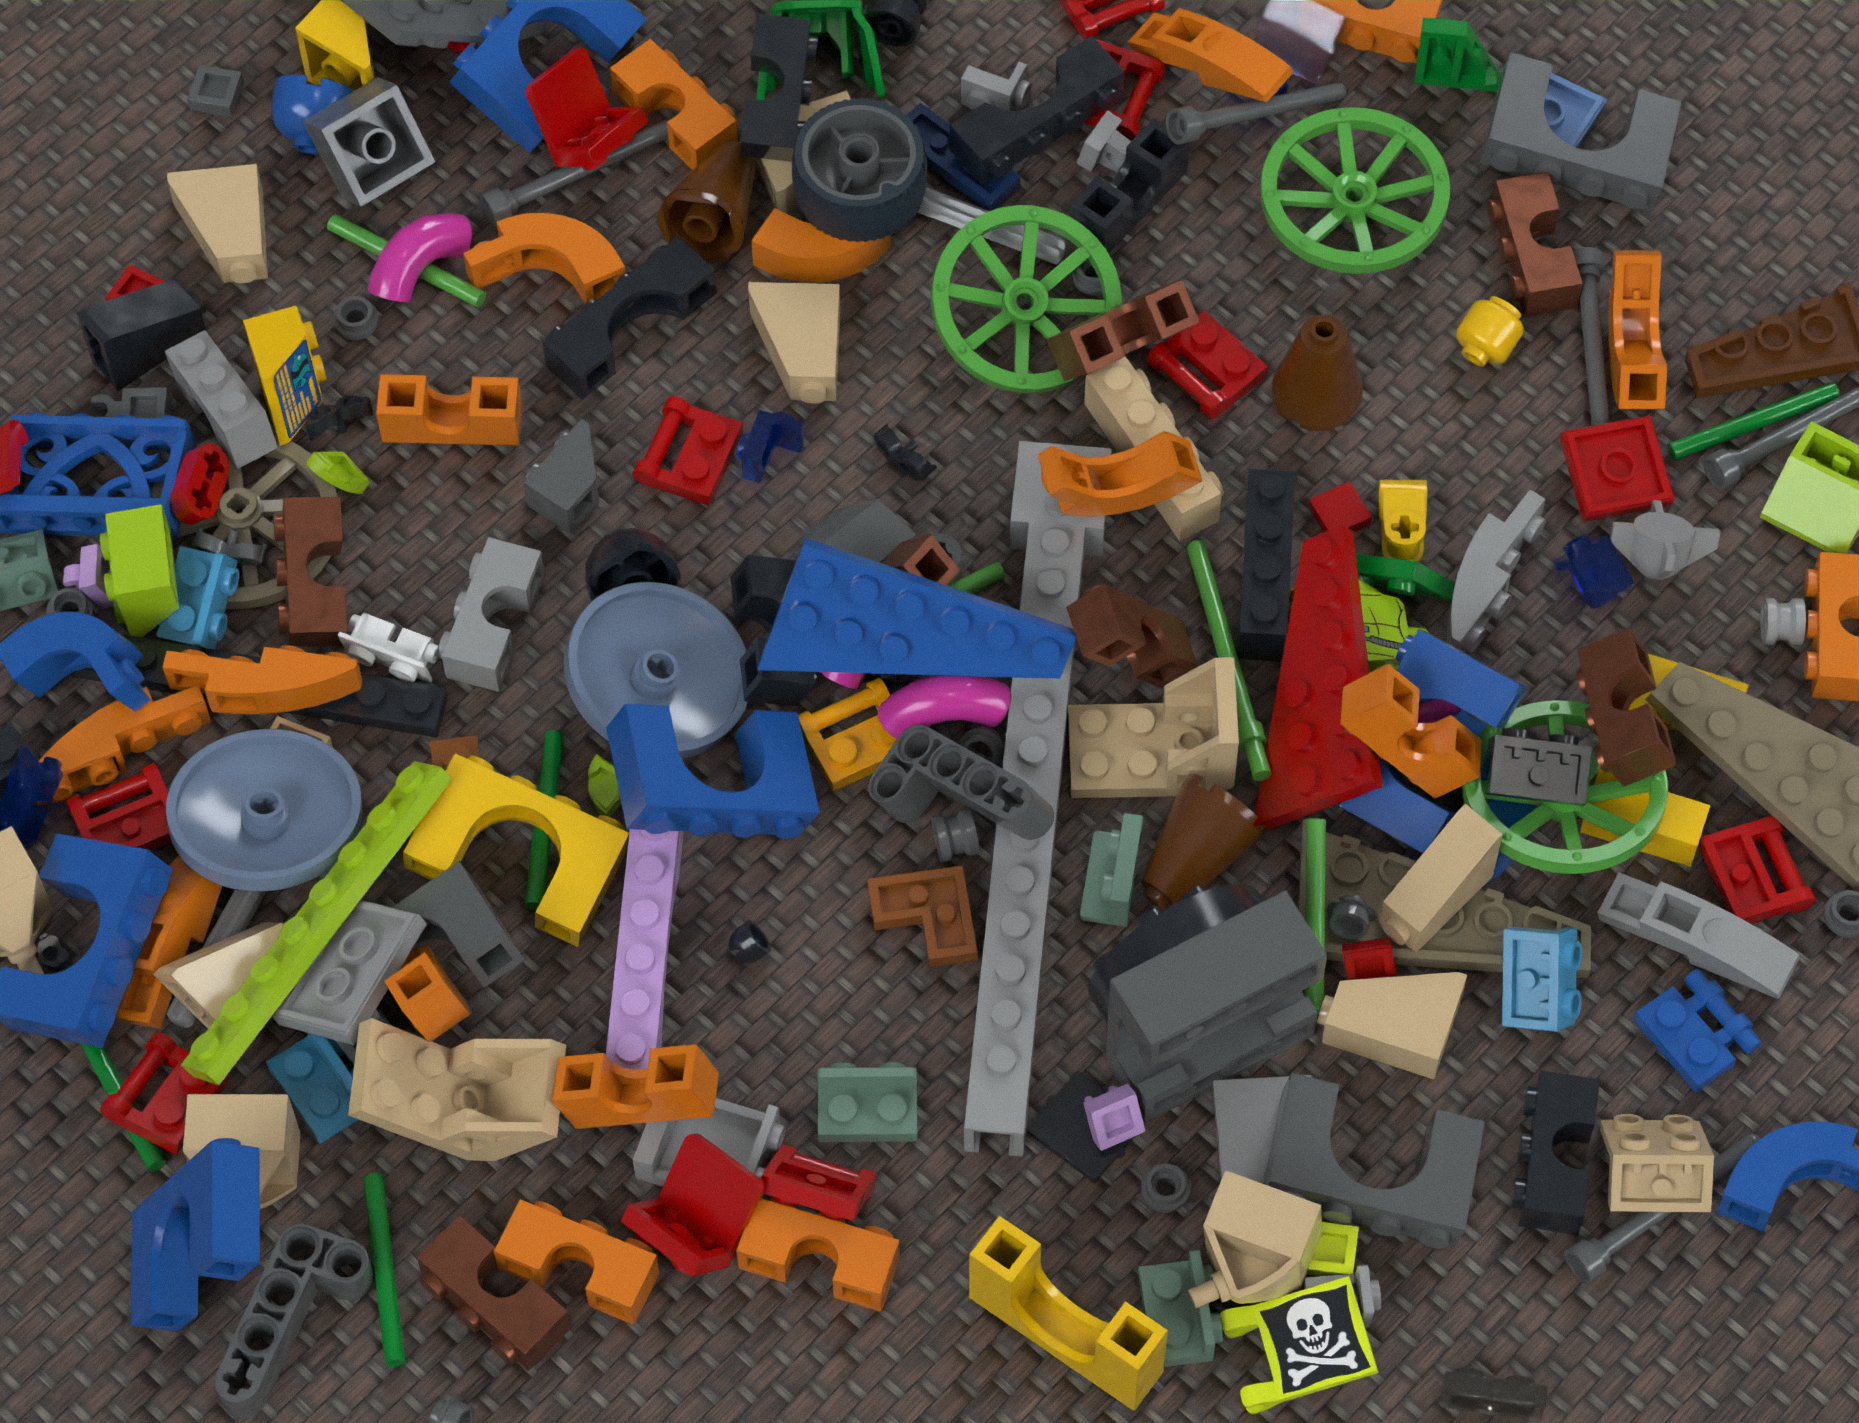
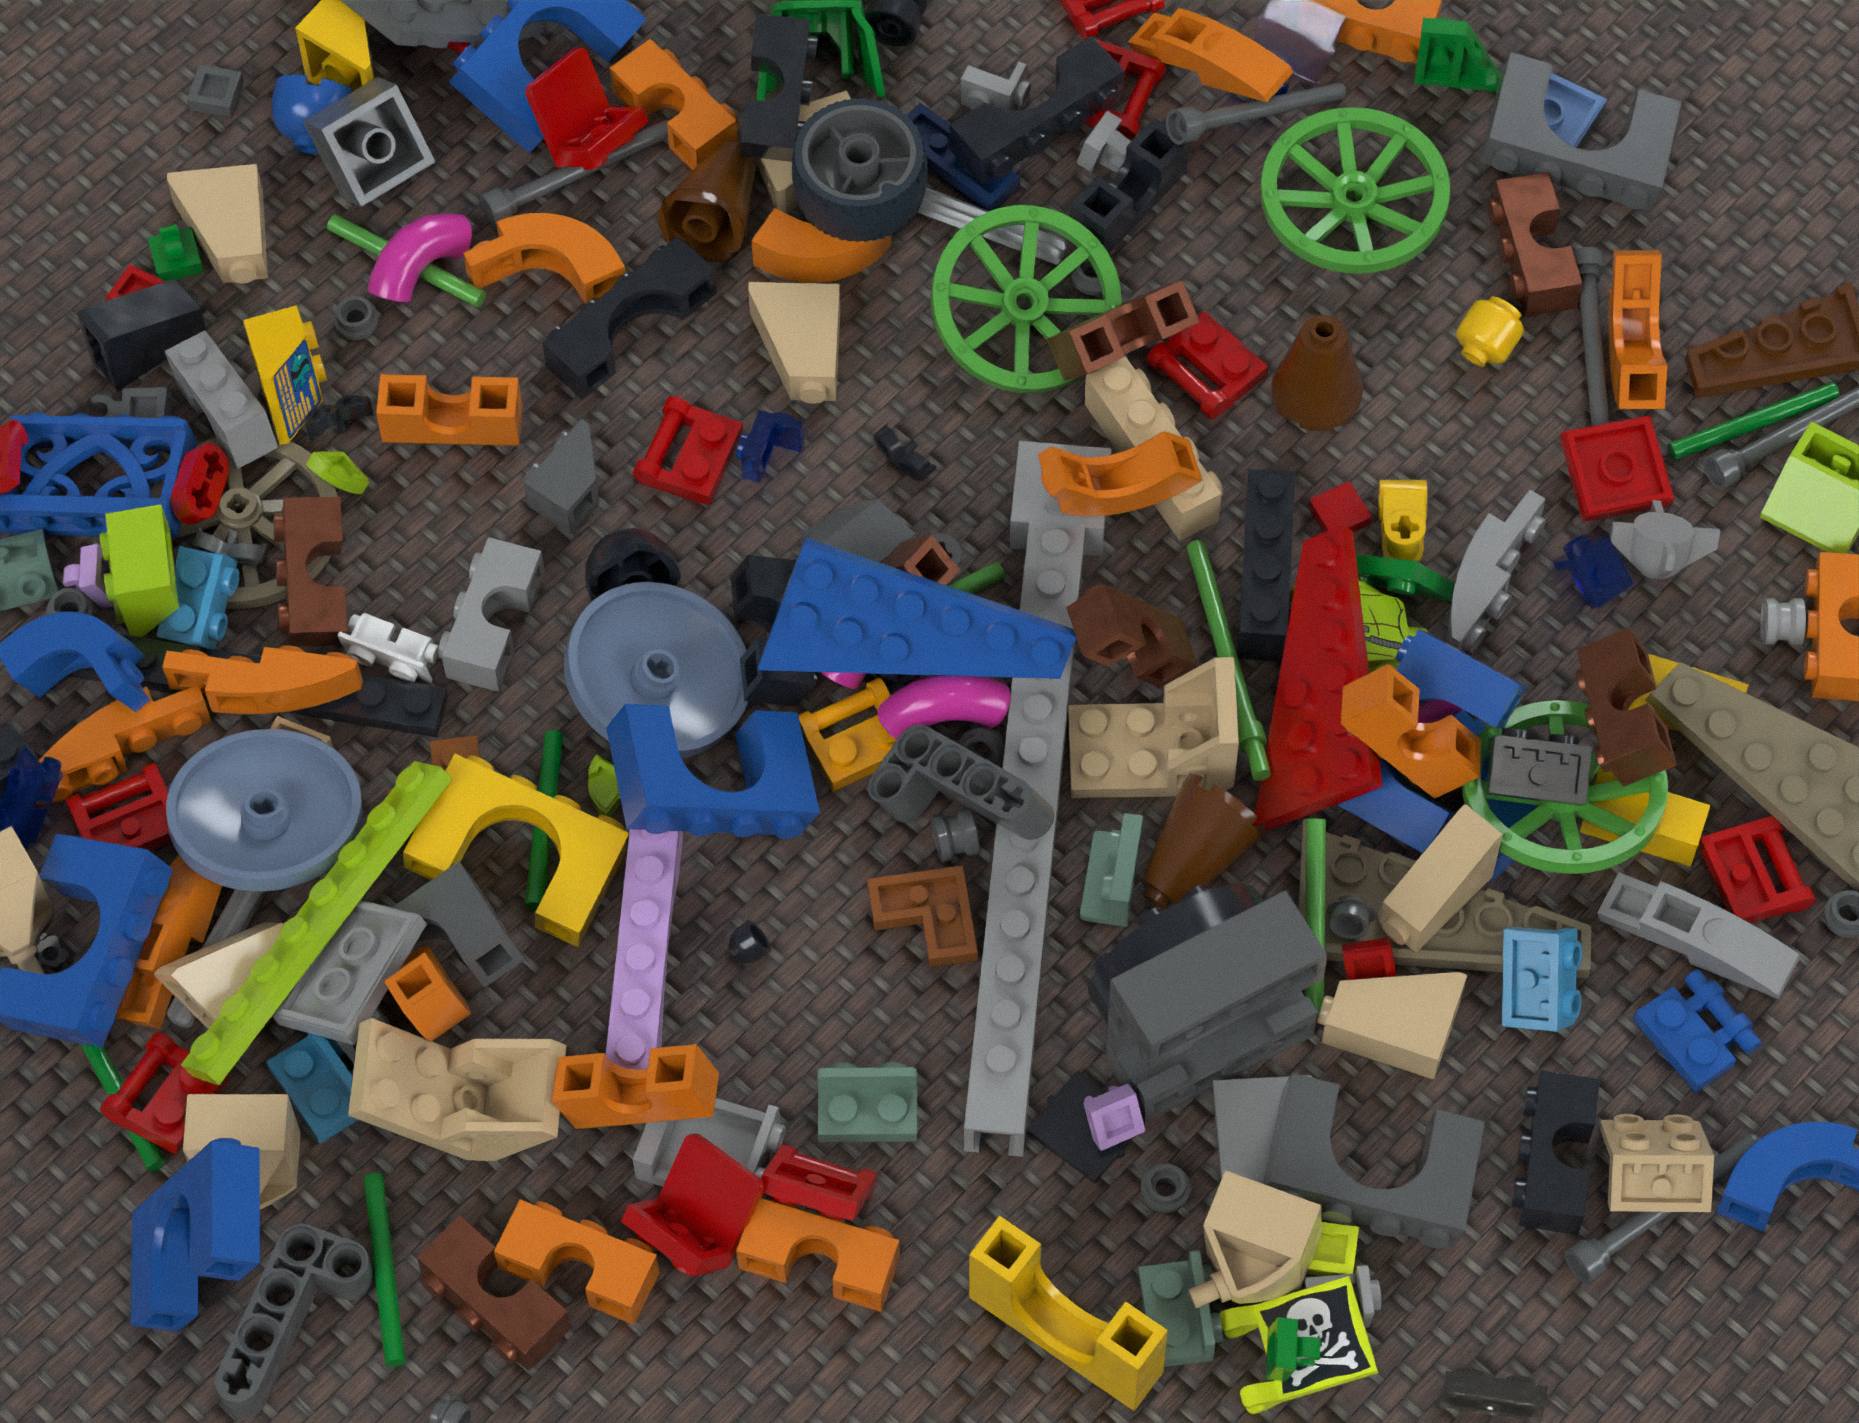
none -> green tile [148,224,204,281]
none -> green tile [1266,1317,1321,1381]

